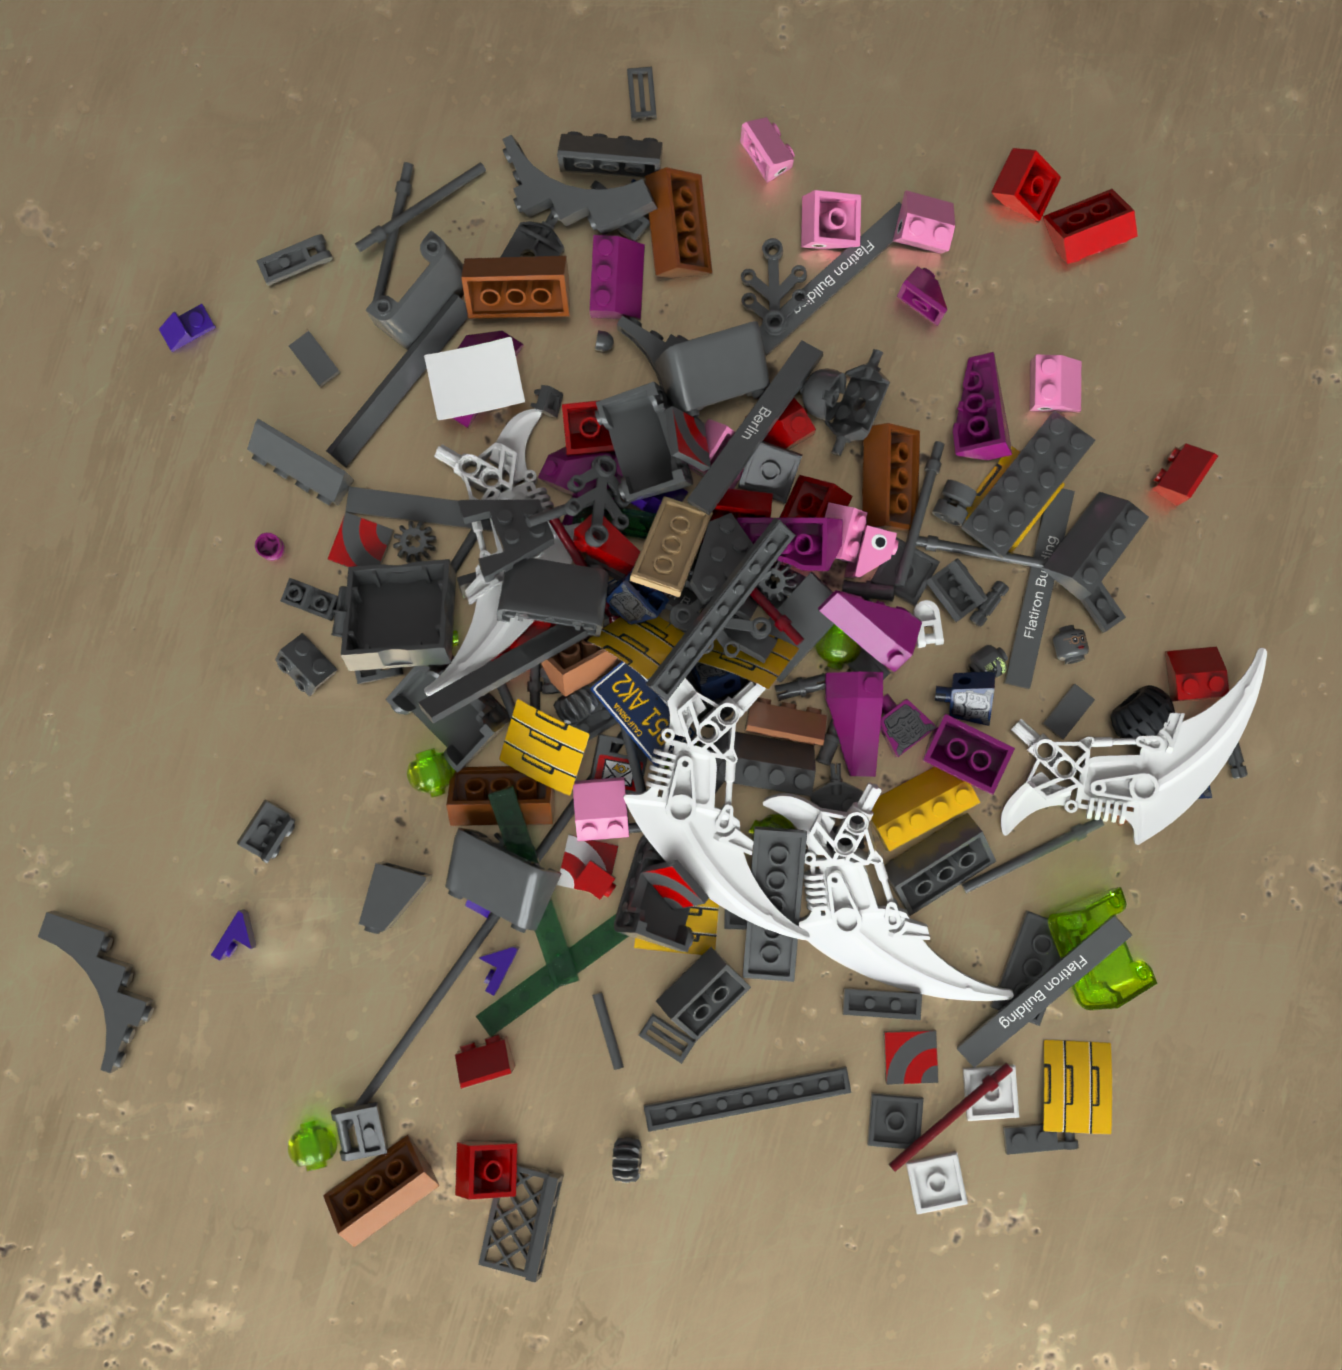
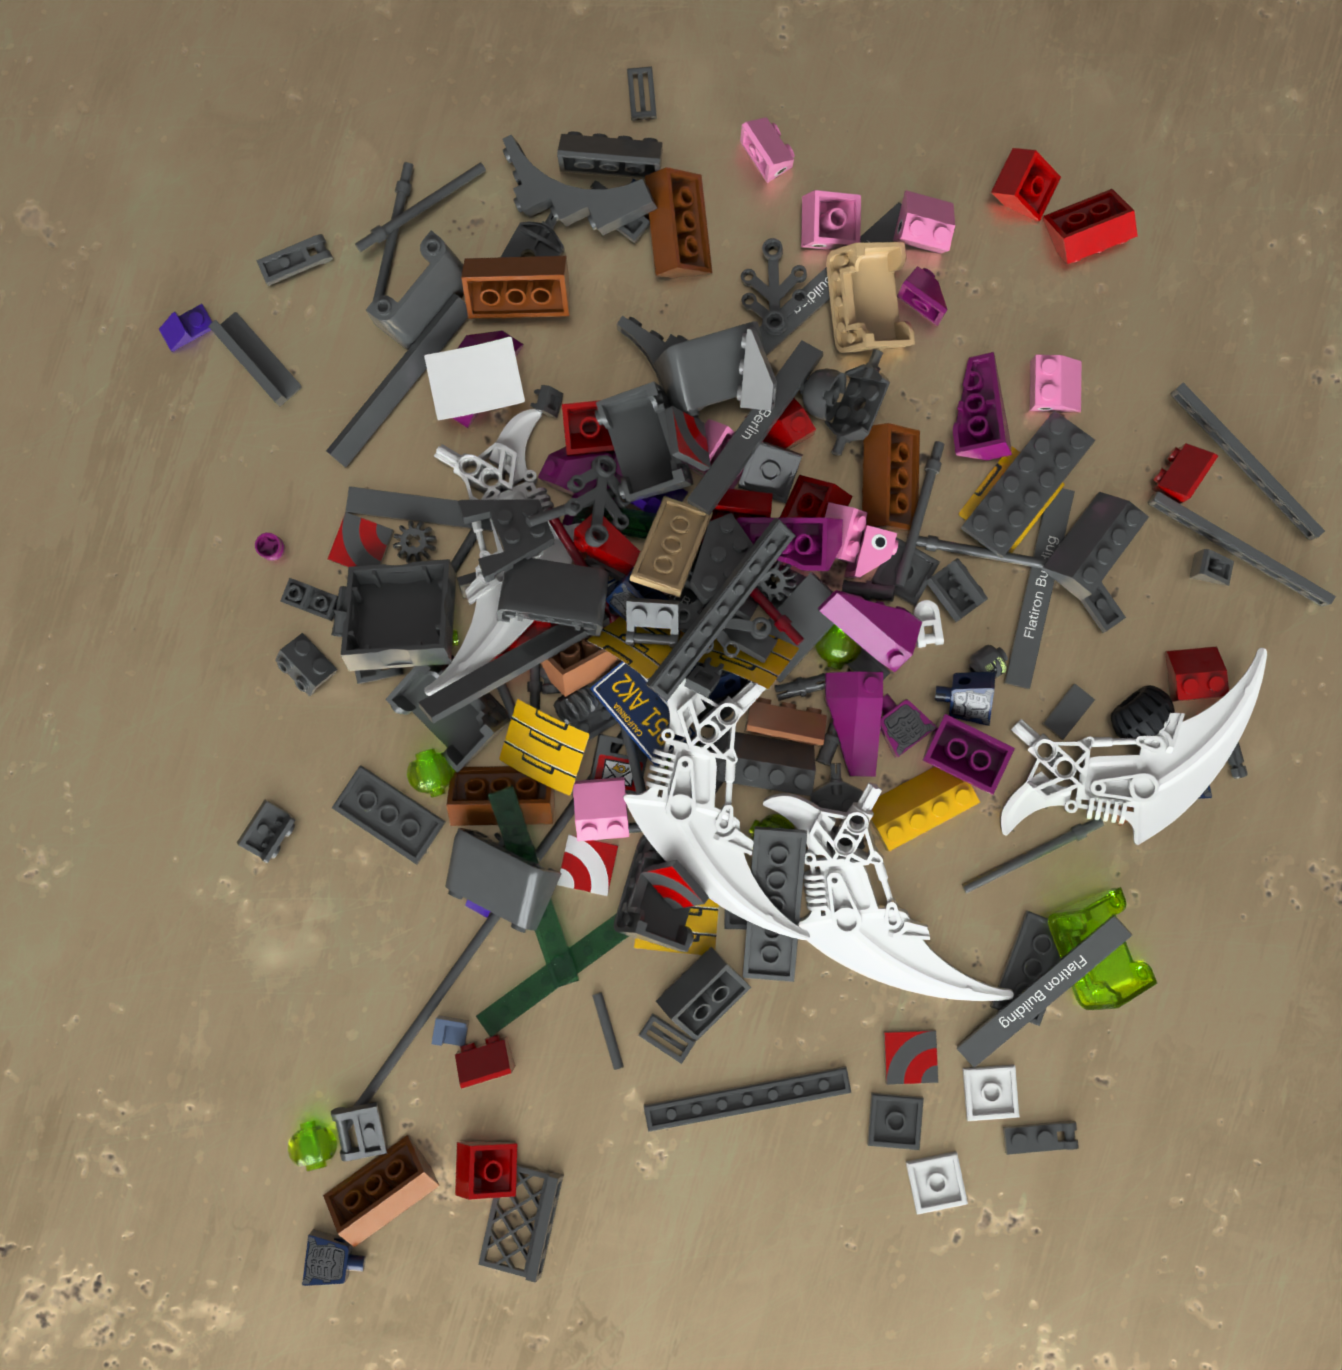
dark grey arch [38,911,154,1073] -> none
dark purple slope [211,909,256,961] -> none
dark grey slope [247,419,354,506] -> none
dark grey tile [289,331,340,387] -> none
dark grey slope [359,861,432,934] -> none
dark purple slope [479,945,520,996] -> none
red brick [575,860,617,900] -> none
magenta slope [589,235,645,320] -> none
dark grey hinge [595,330,614,352] -> none
dark grey gear [612,1137,642,1183] -> none
dark grey plate [842,988,922,1020] -> none
dark grey slope [885,813,996,916] -> none
dark red bar [889,1062,1013,1172] -> none
dark grey wheel [932,480,977,526] -> none
dark grey axle [970,581,1009,627] -> none
yellow sticker [1043,1040,1112,1134] -> none
dark grey head [1053,625,1089,664] -> none
none -> dark grey panel [208,312,302,407]
none -> torso [302,1229,366,1286]
none -> dark grey tile [332,765,446,865]
none -> sand blue panel [431,1015,469,1046]
none -> plate [626,598,680,648]
none -> dark grey plate [684,657,724,698]
none -> light grey slope [737,327,777,411]
none -> tan windscreen [826,242,915,353]
none -> dark grey tile [1148,491,1336,607]
none -> dark grey tile [1170,382,1325,540]
none -> dark grey slope [1190,549,1234,586]

